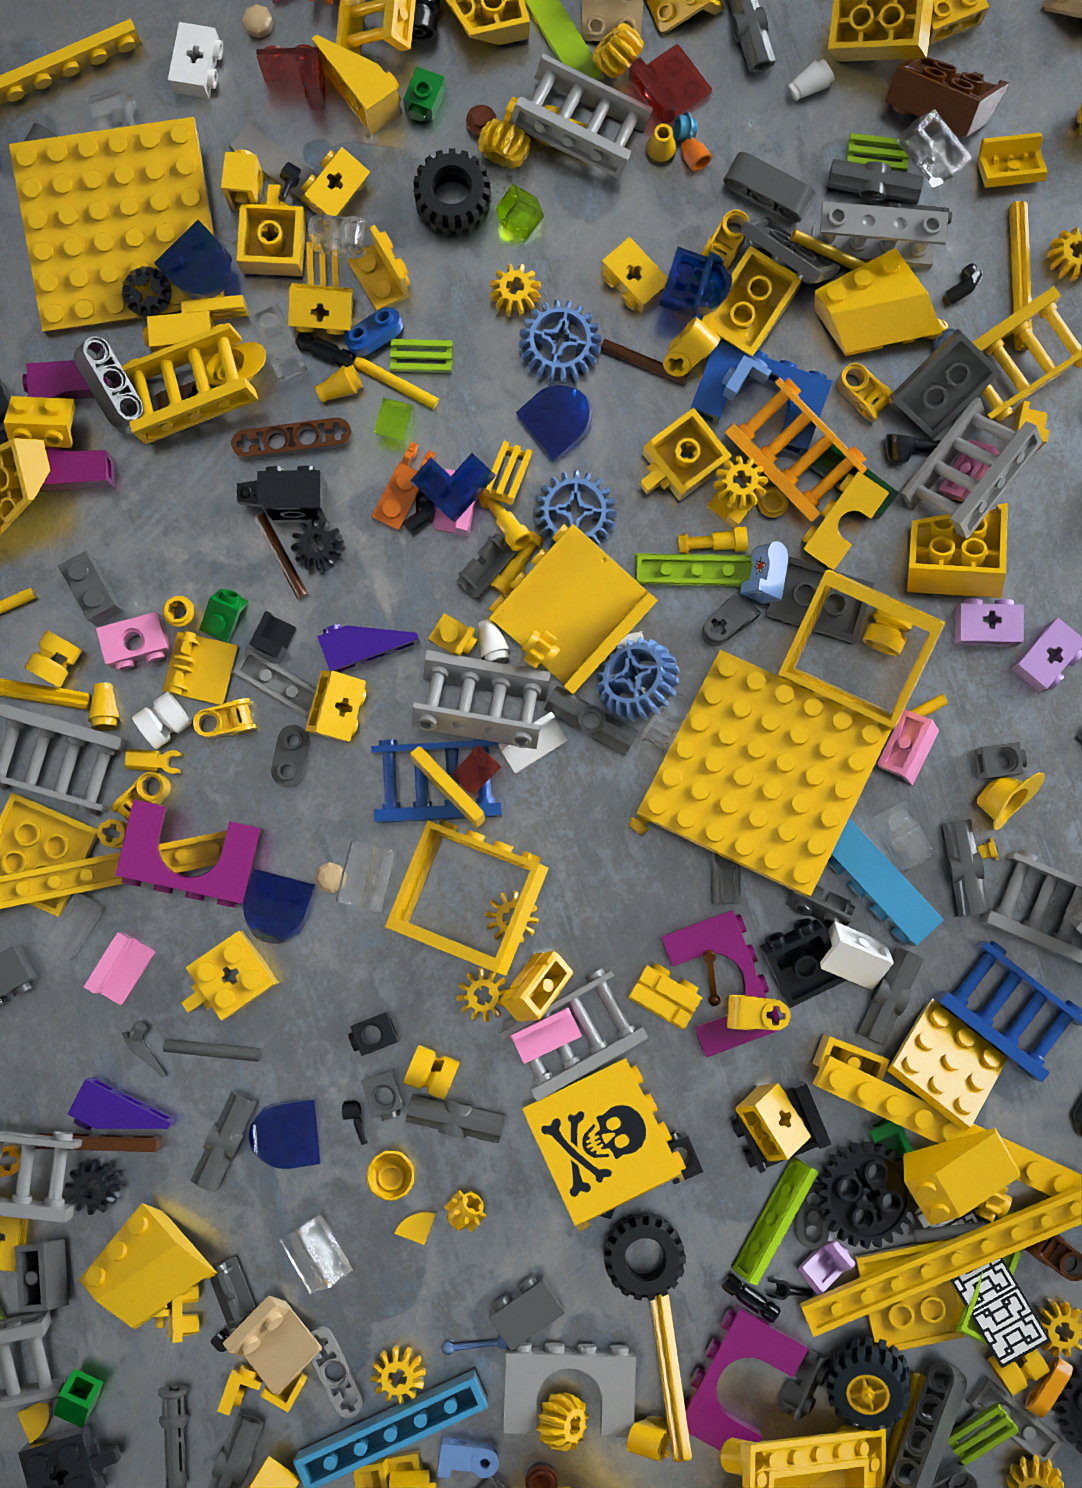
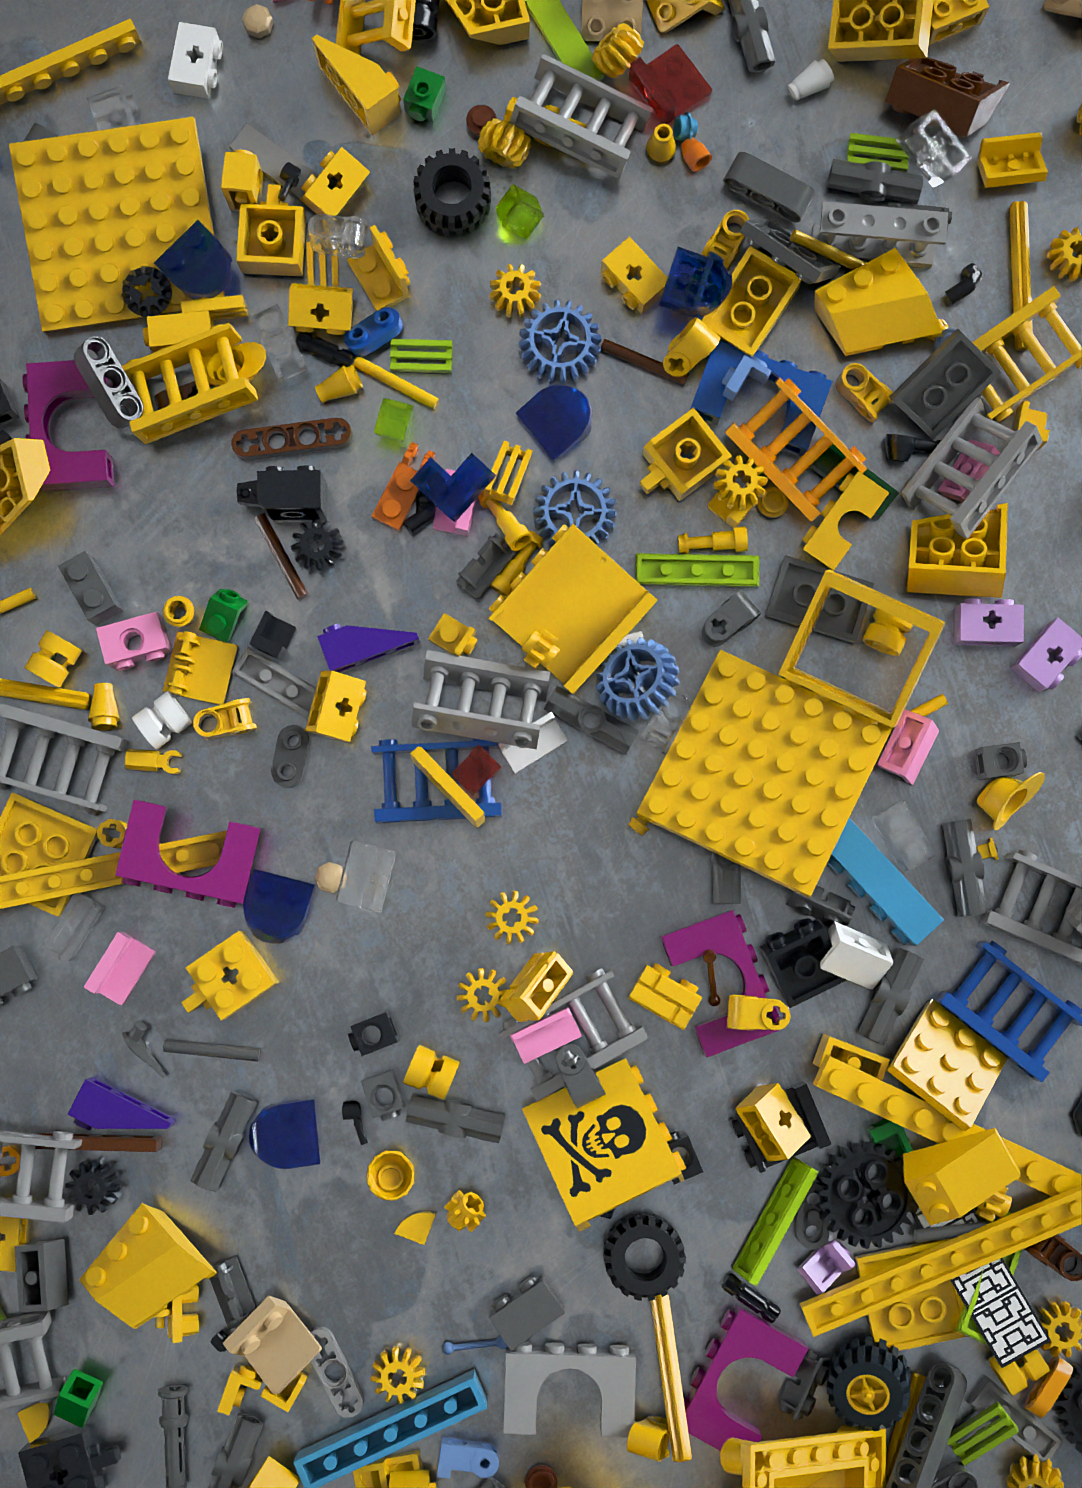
yellow bracket [4,396,76,448] -> none
yellow piece [111,772,171,821] -> none
clear red bracket [256,44,326,110] -> none
clear panel [279,1214,353,1295] -> none
yellow window [385,820,549,976] -> none
white cone [477,619,511,664] -> none
yellow gear [536,1392,589,1452] -> none
medium blue leg [740,541,788,604] -> none
black hand [766,1278,813,1300] -> none
none -> dark grey piece [556,1044,606,1109]

